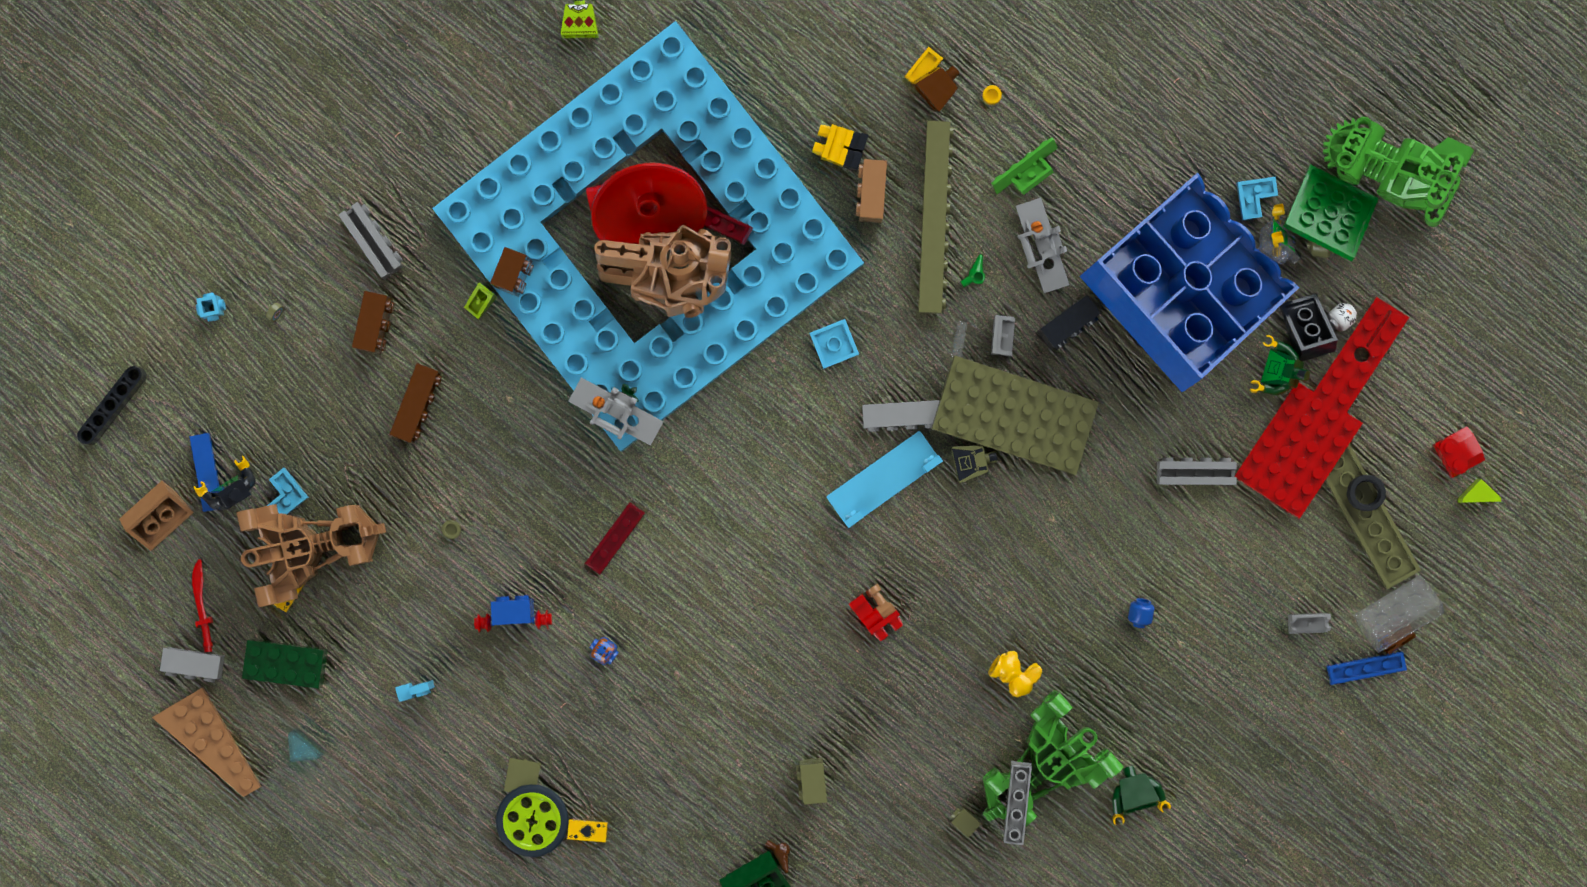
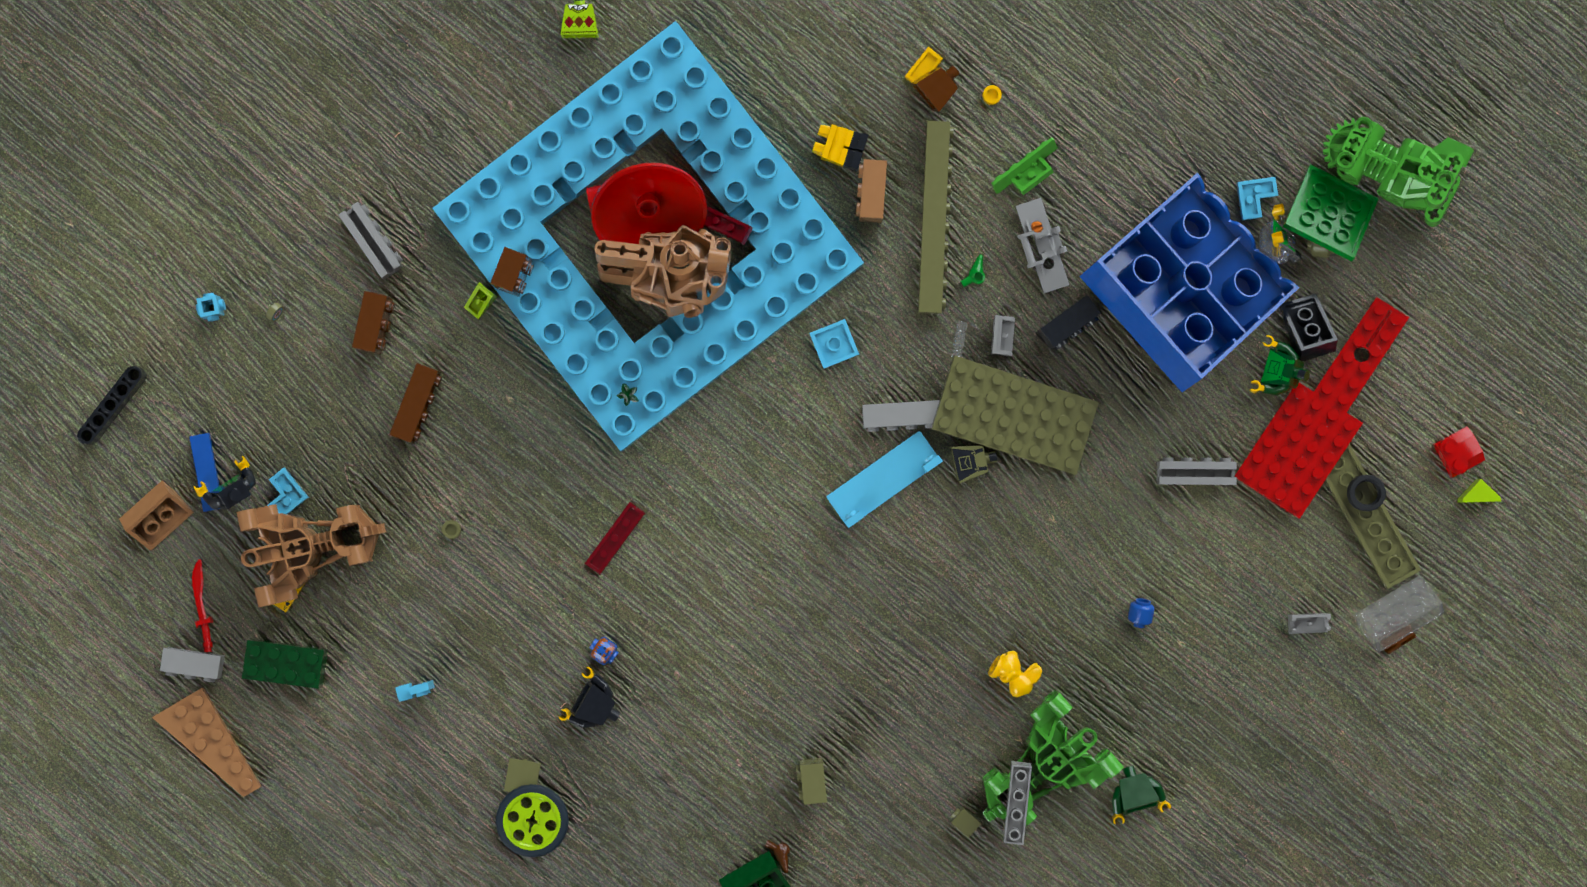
clear light blue slope [288,730,324,762] -> none
blue brick [474,595,553,633] -> none
yellow tile [567,819,608,842] -> none
light grey piece [569,377,663,446] -> none
red hips [849,583,903,642] -> none
blue tile [1327,651,1407,685] -> none
white head [1328,303,1357,331] -> none
none -> black torso [559,667,620,728]

